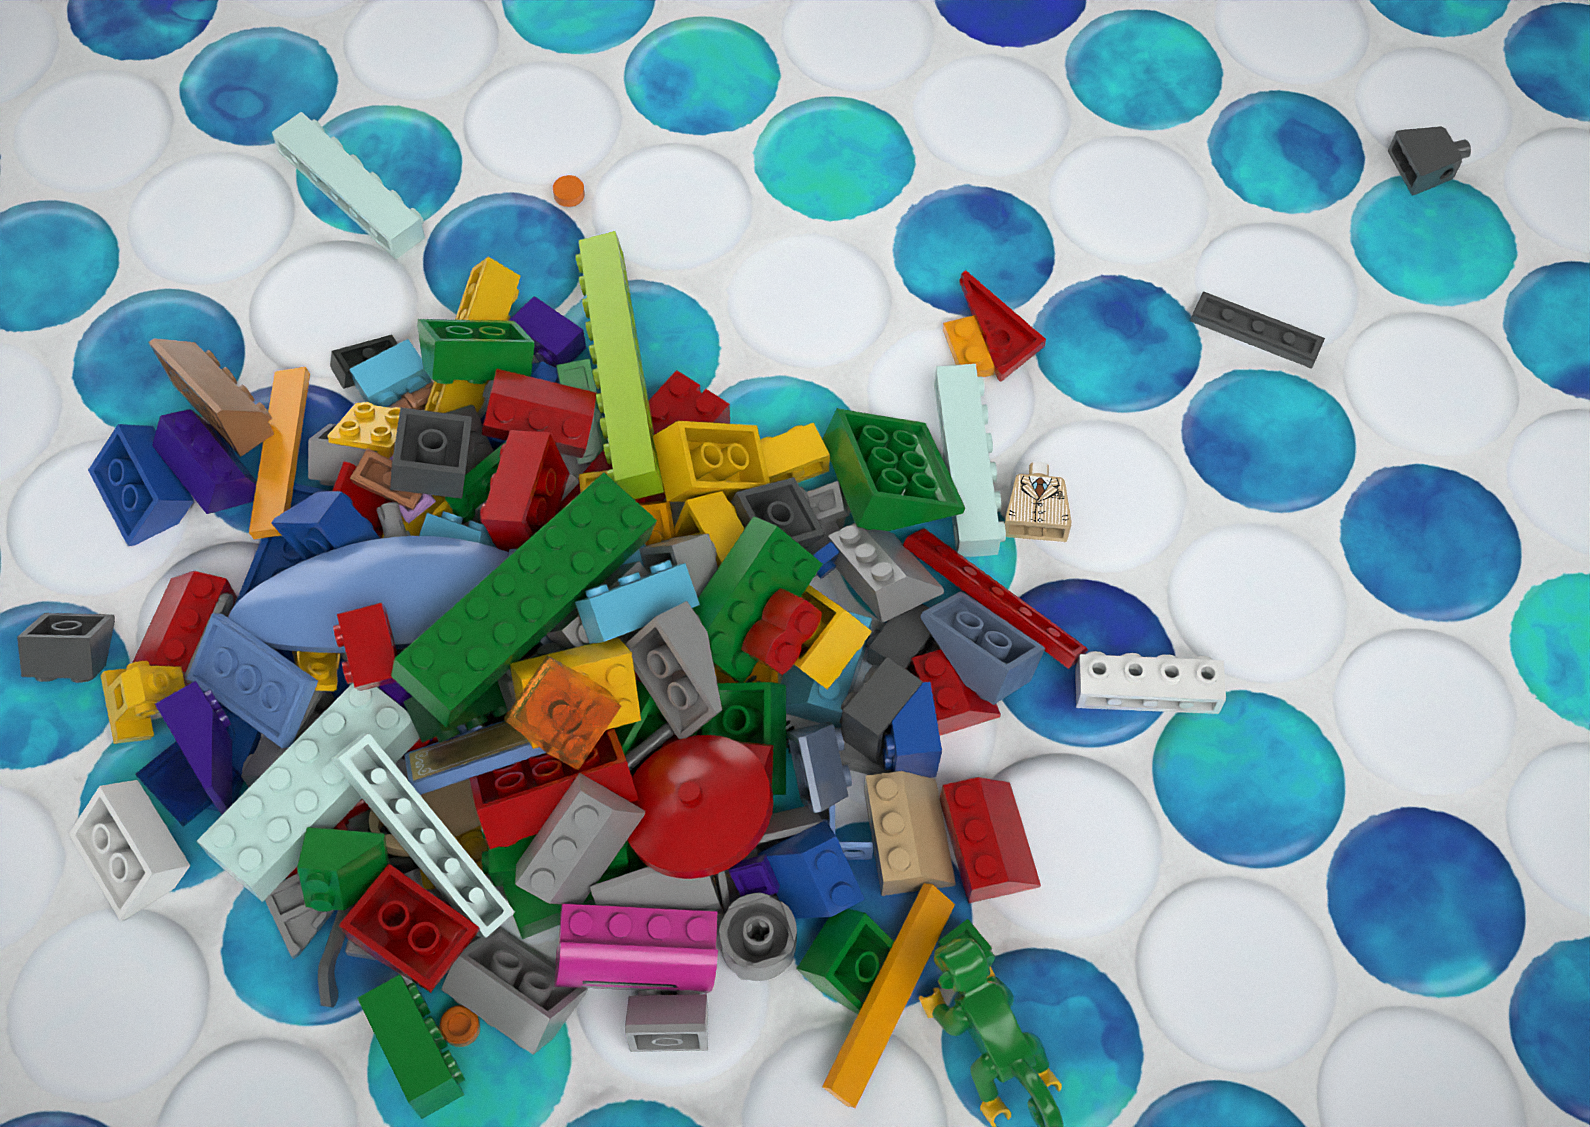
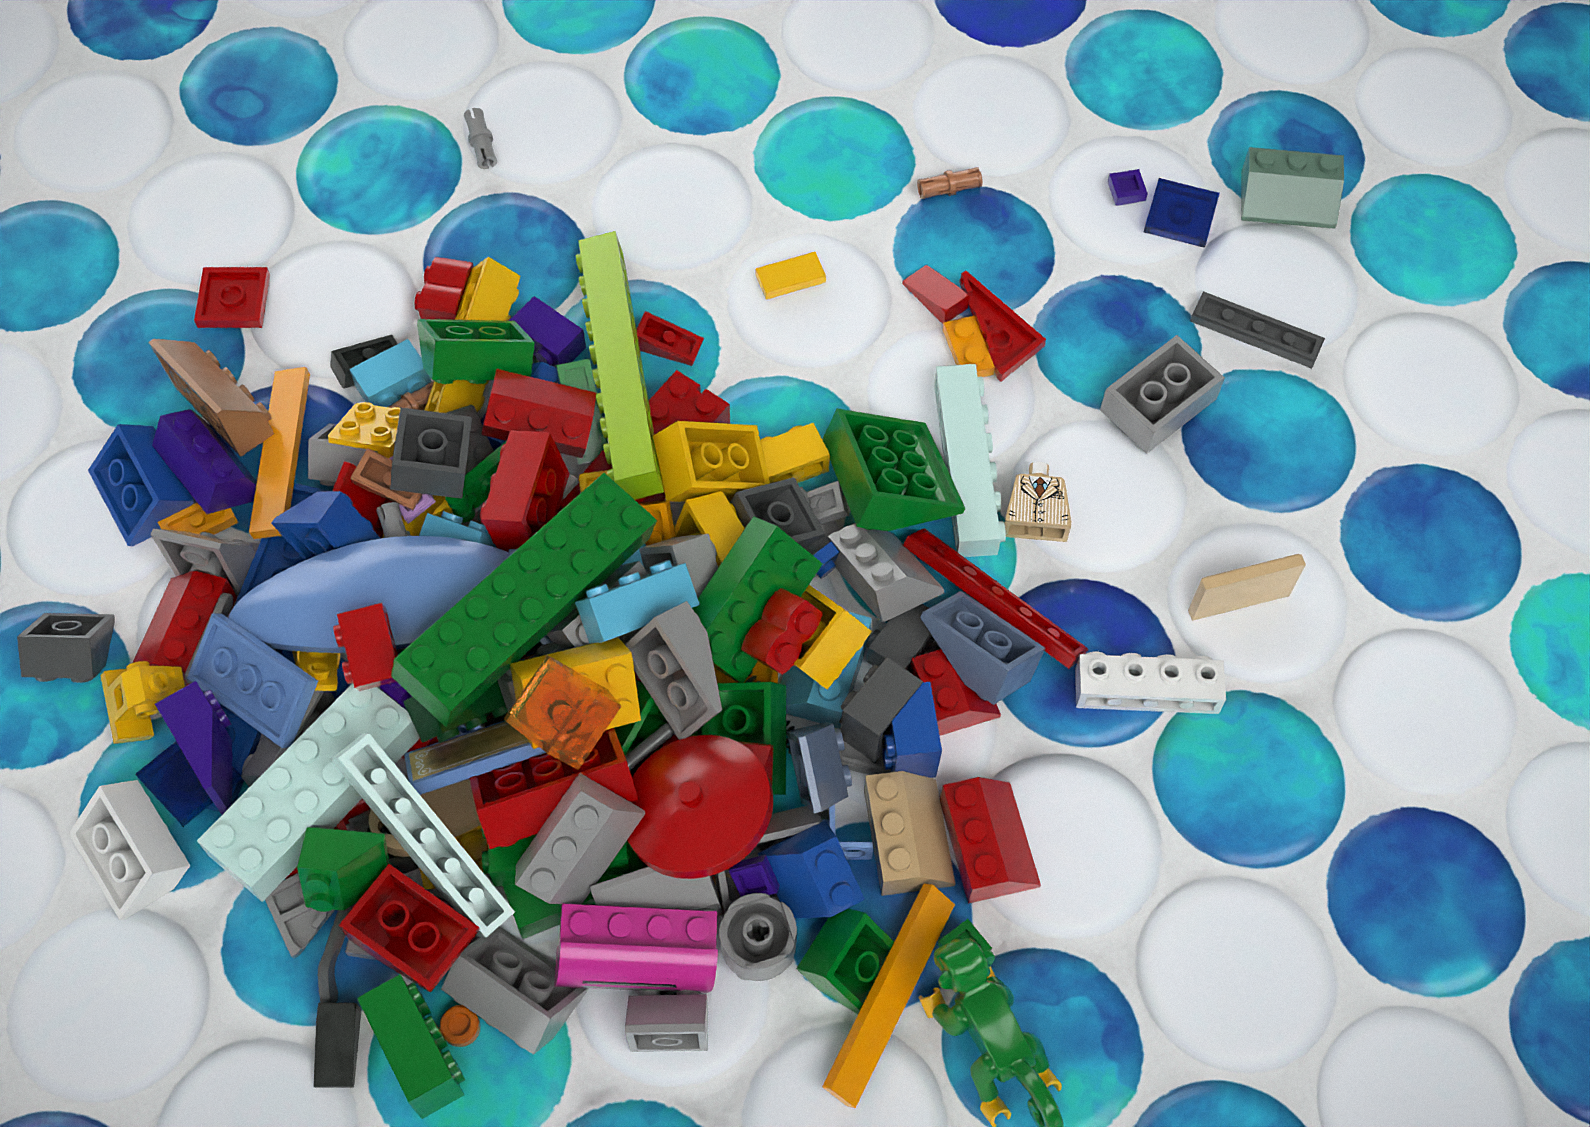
light aqua brick [272,112,425,259] -> none
orange tile [553,175,585,207] -> none
dark grey torso [1388,126,1471,196] -> none
none -> light grey slope [151,528,256,596]
none -> light orange plate [158,503,239,535]
none -> red plate [194,267,270,328]
none -> pearl dark grey slope [314,1003,361,1088]
none -> red brick [414,257,474,320]
none -> light grey pin [464,108,497,169]
none -> red slope [636,311,704,366]
none -> yellow tile [755,252,826,300]
none -> slope [902,265,970,324]
none -> nougat pin [917,167,983,199]
none -> light grey brick [1100,335,1225,454]
none -> dark purple plate [1107,169,1148,206]
none -> clear blue tile [1143,178,1220,248]
none -> tan tile [1188,554,1306,621]
none -> sand green slope [1241,147,1344,229]

